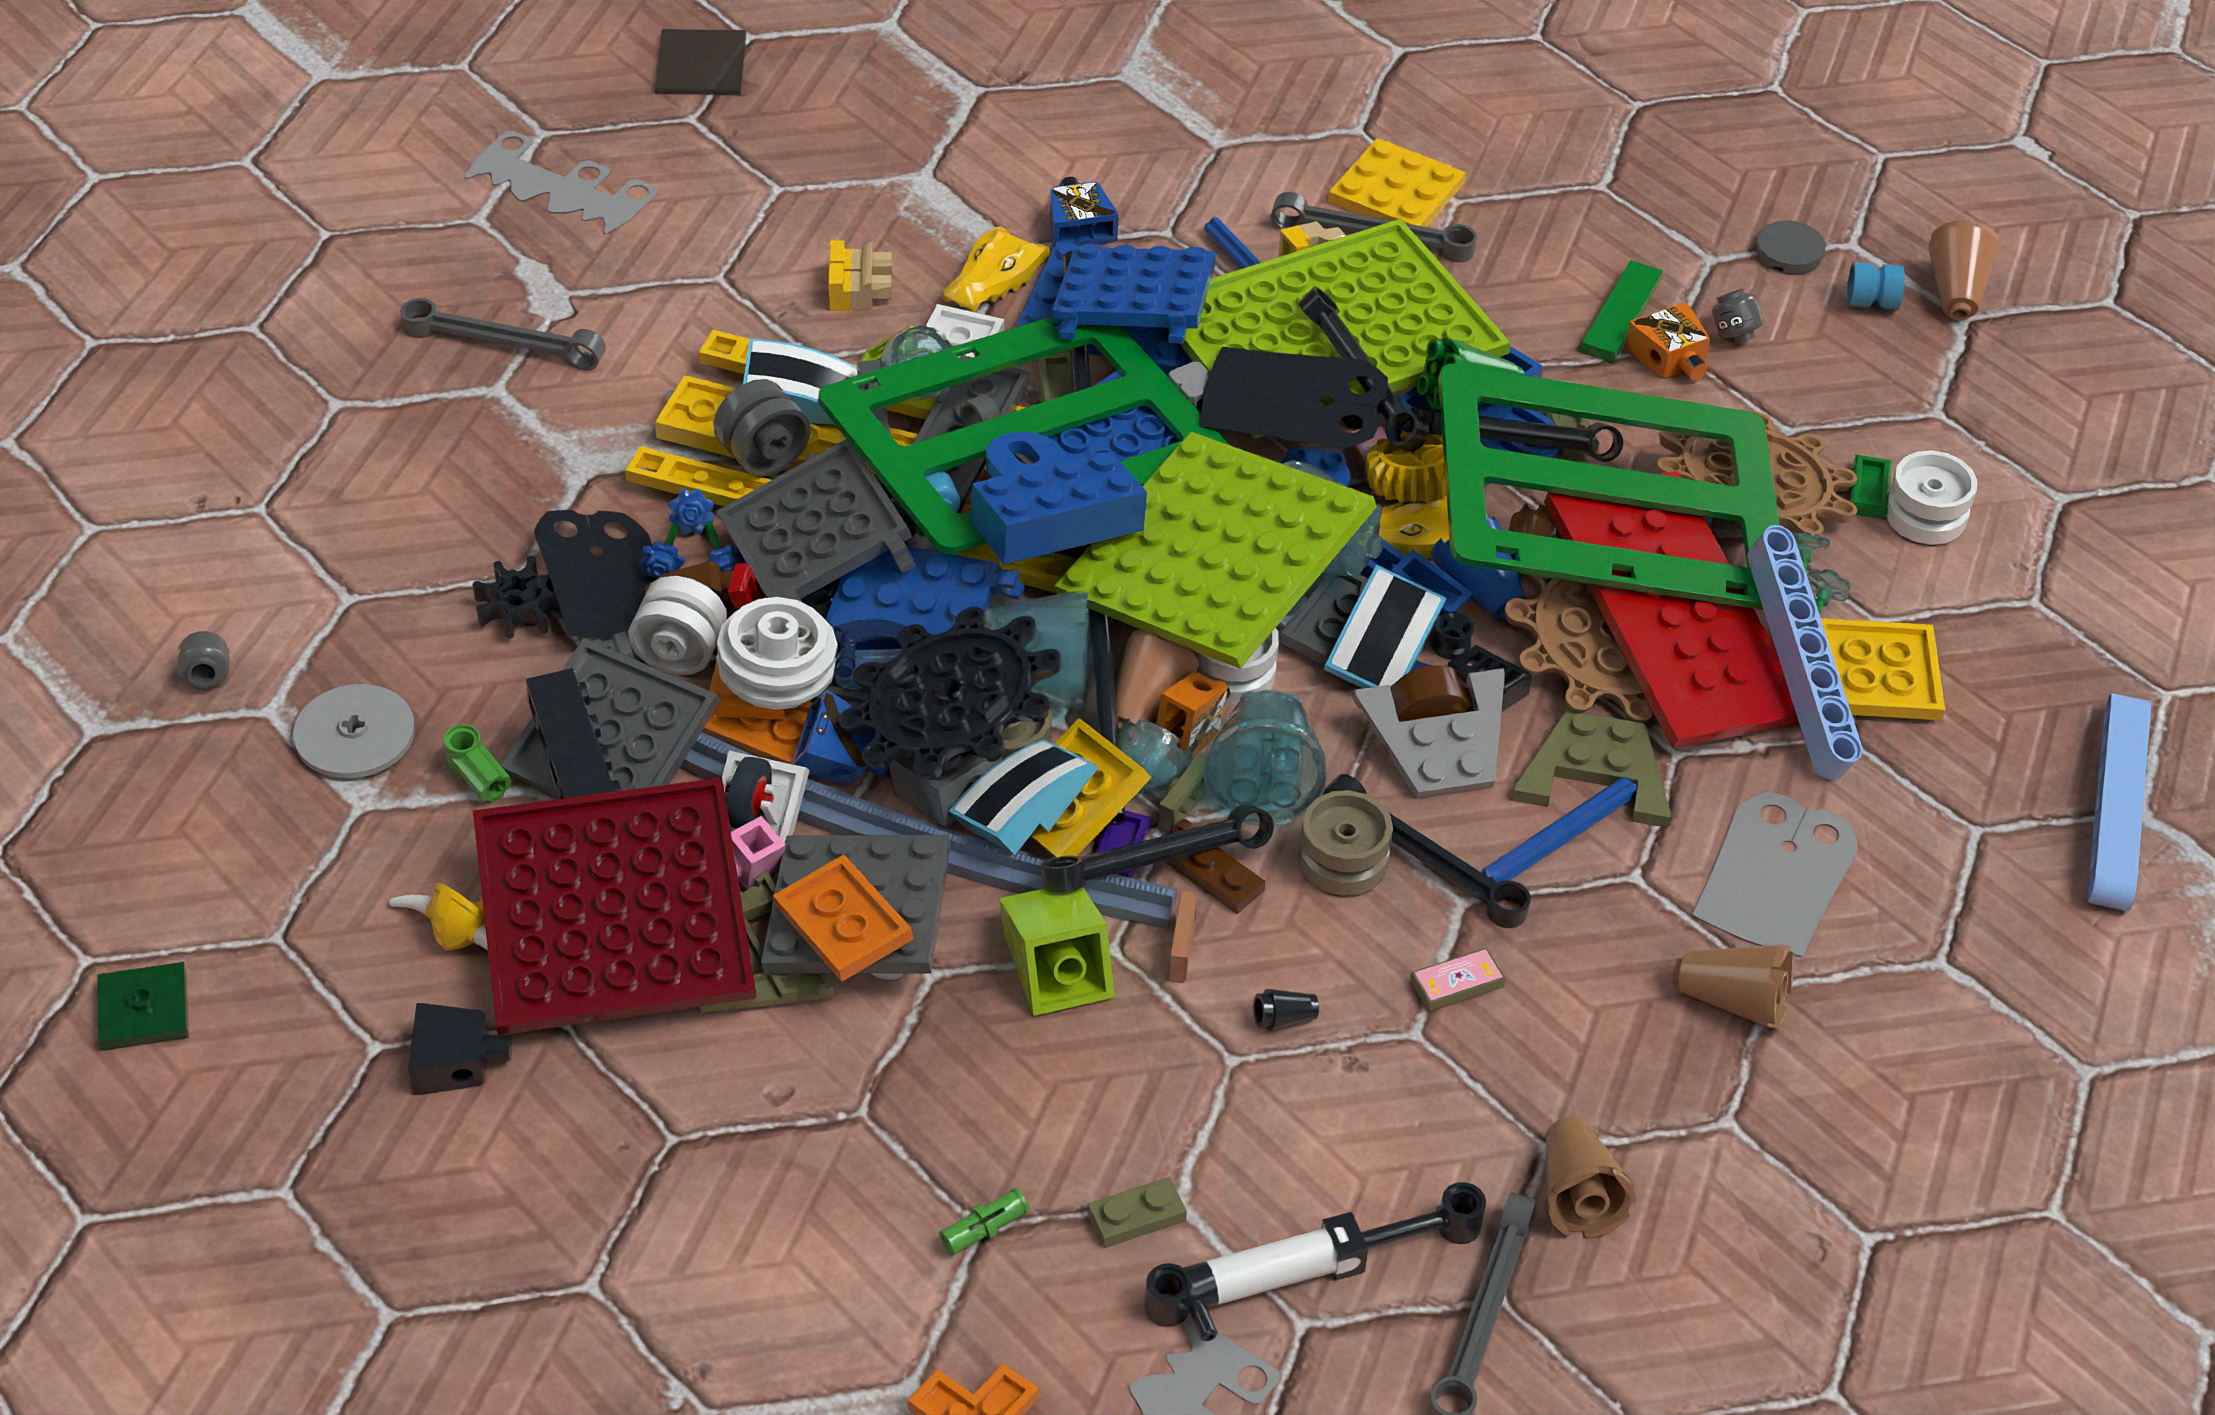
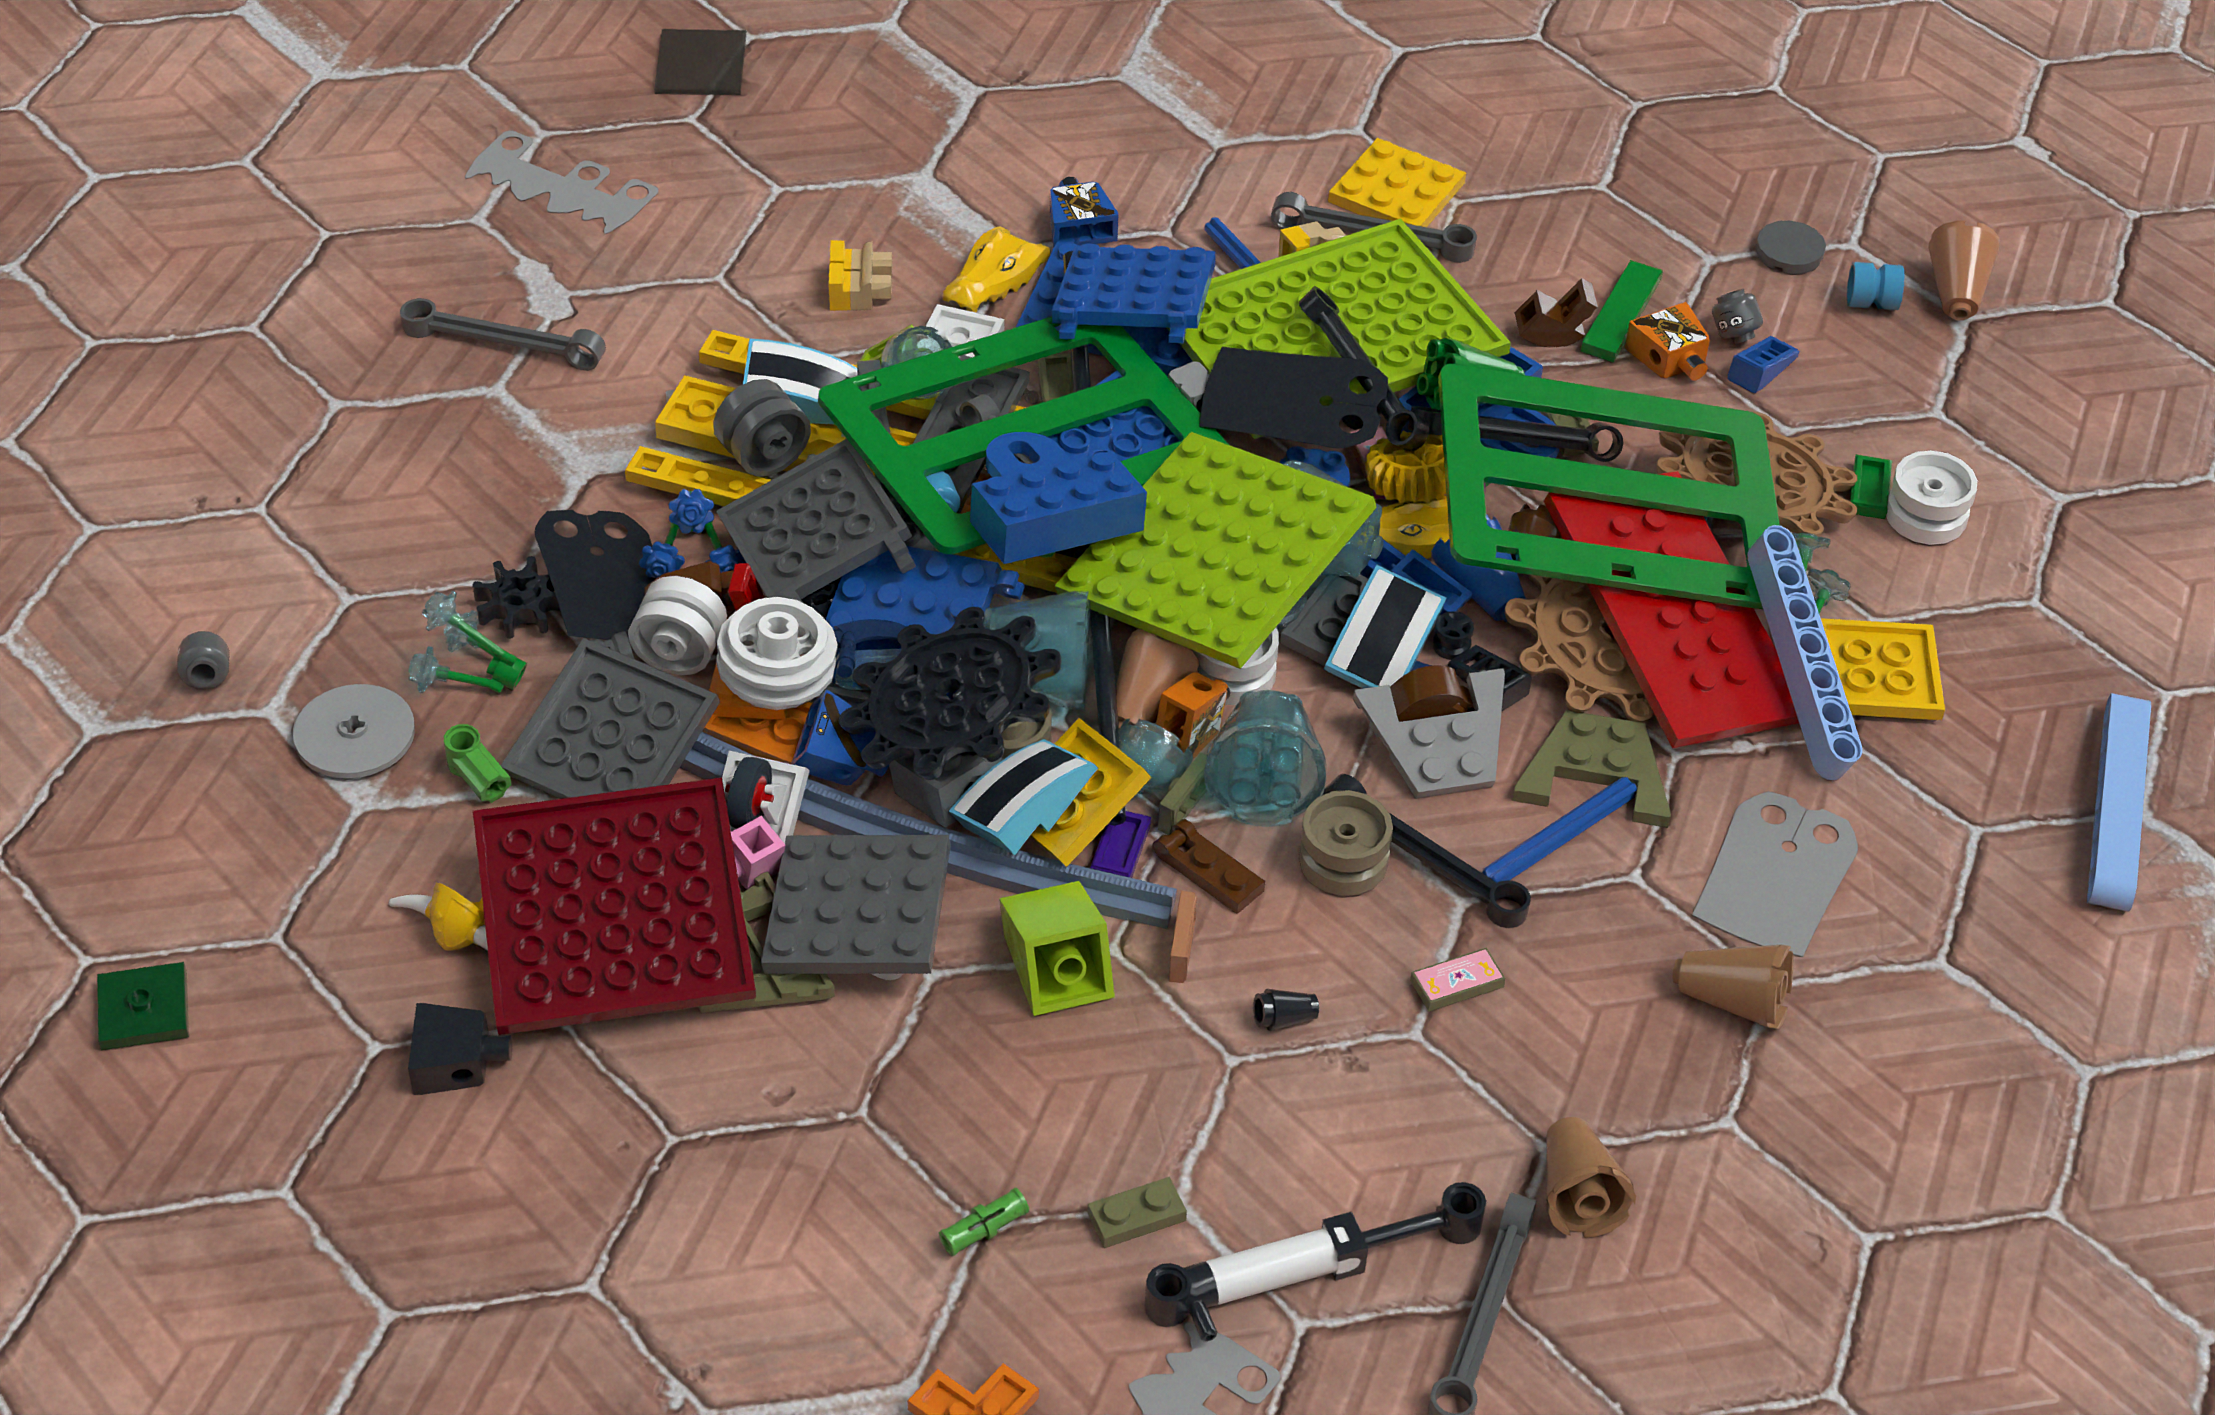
black brick [526,668,622,799] -> none
orange plate [773,855,914,982] -> none
black piece [1041,804,1274,893] -> none
none -> plant [408,590,528,694]
none -> reddish brown brick [1514,278,1598,347]
none -> blue slope [1728,336,1800,393]

